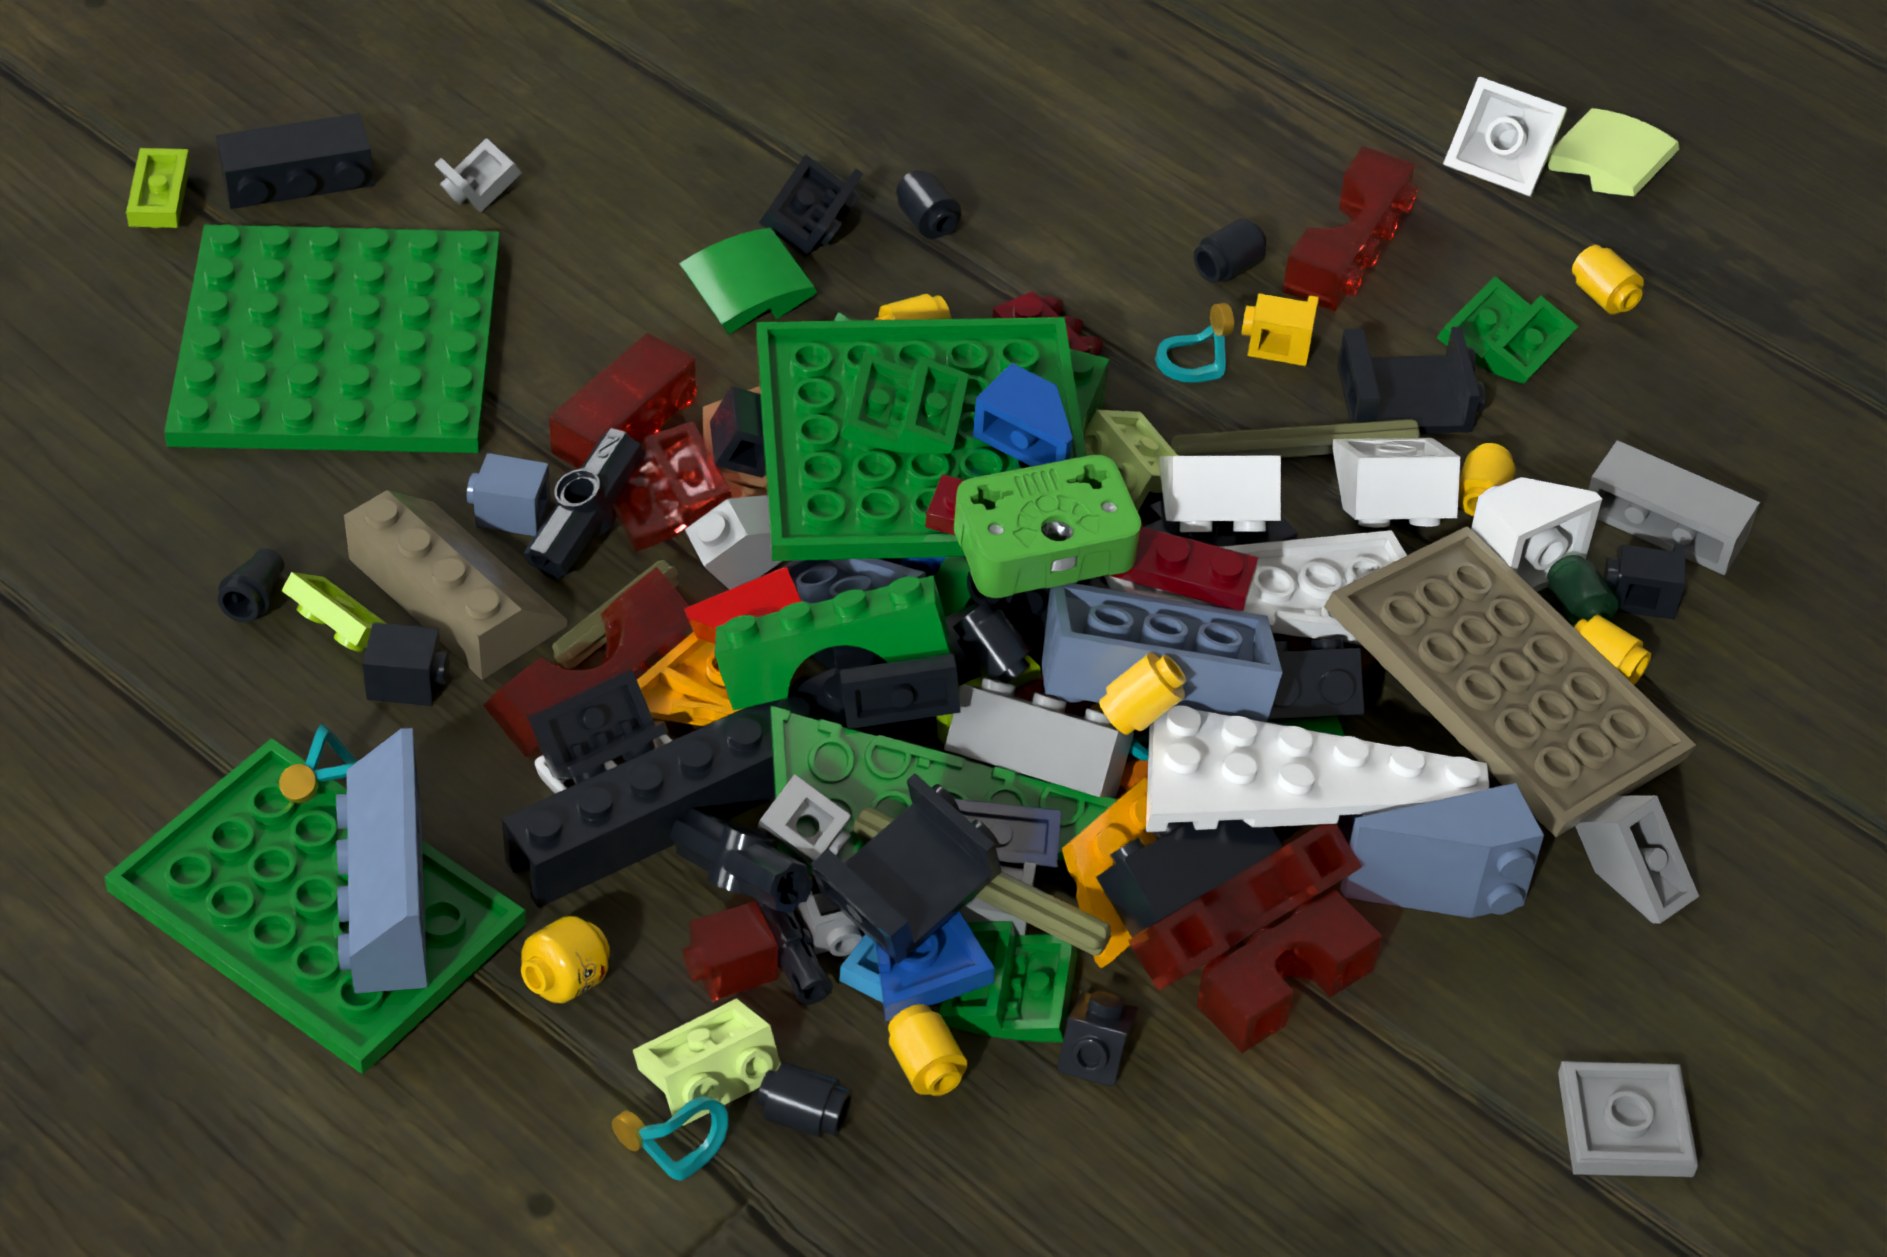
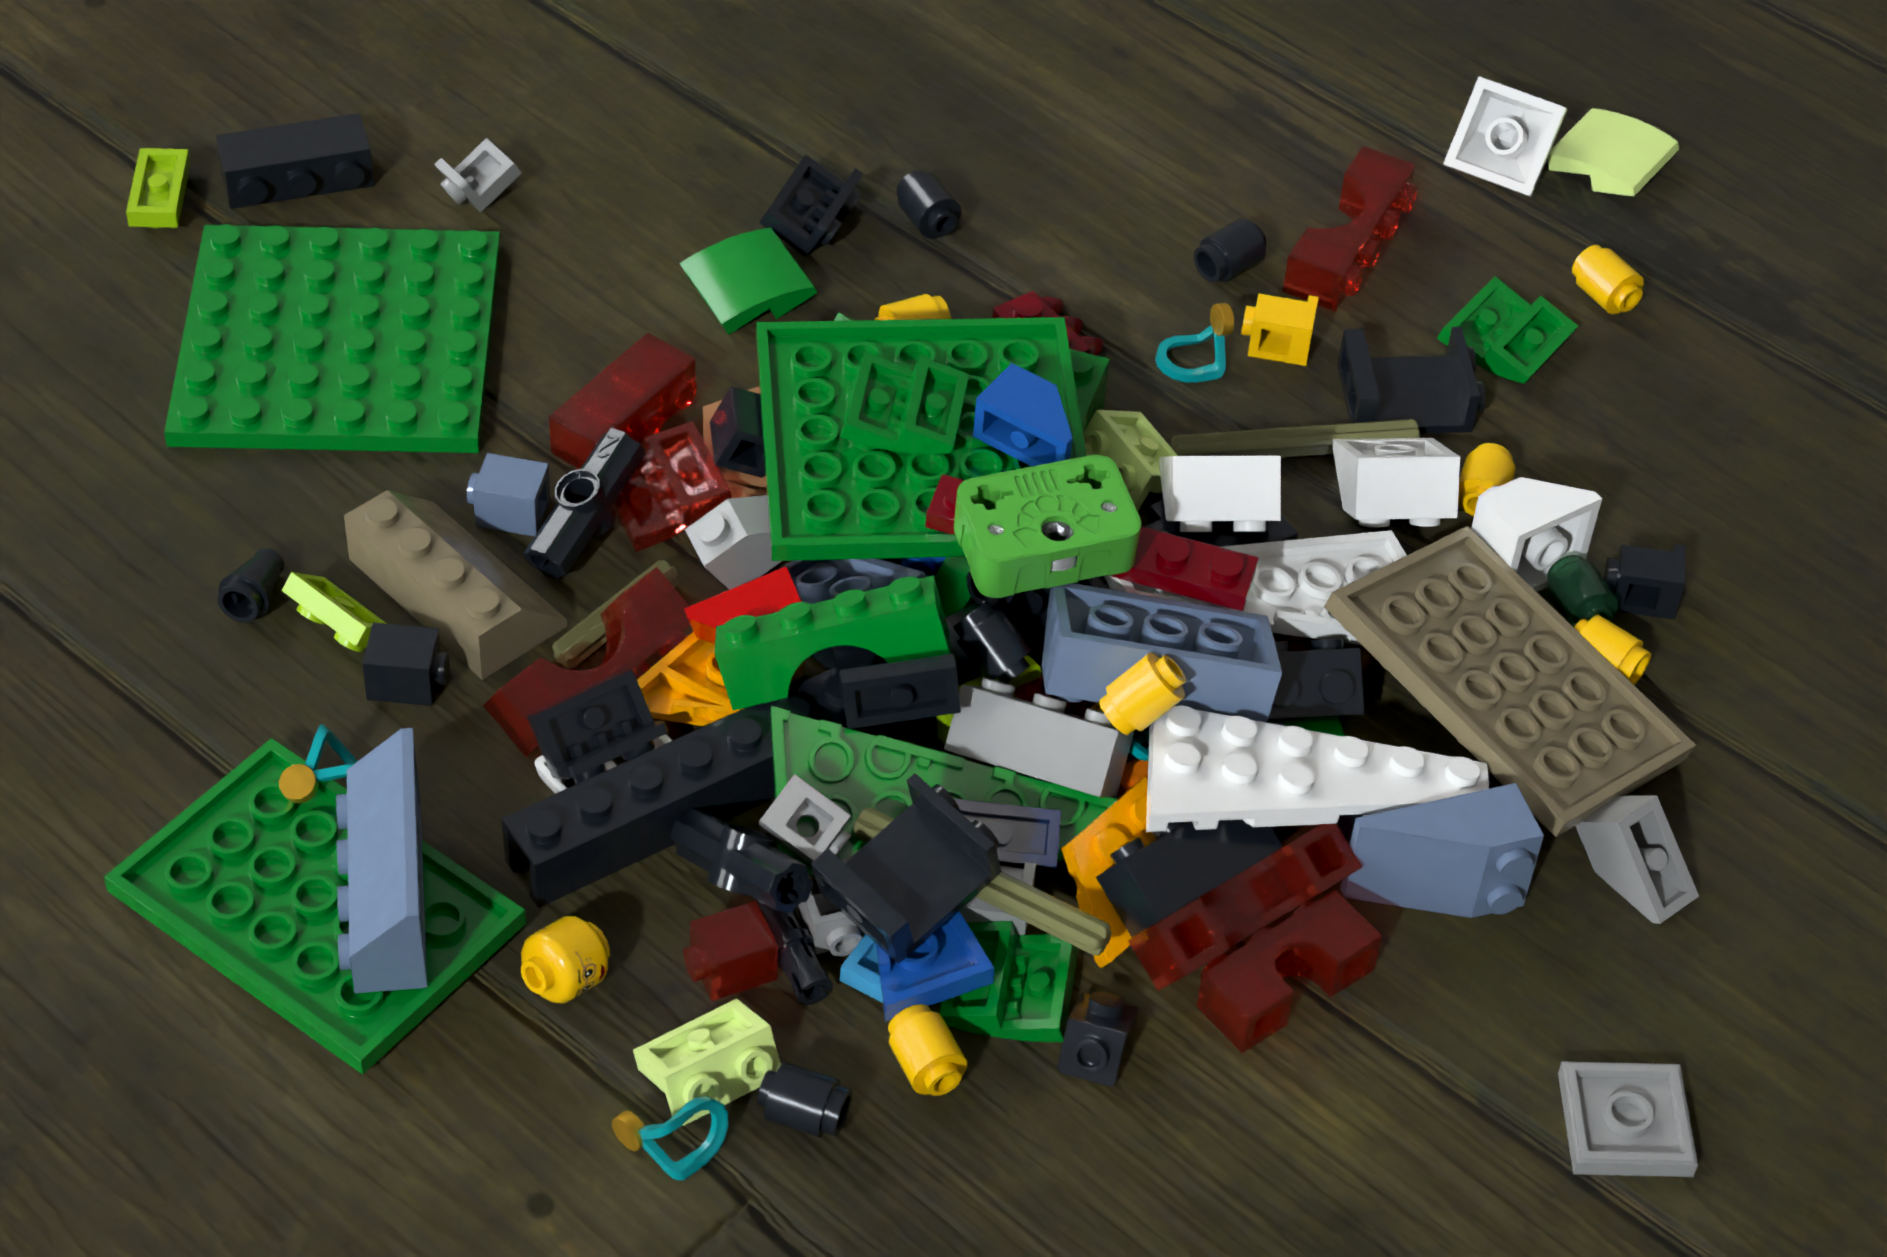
light grey brick [1588,440,1760,576] -> none

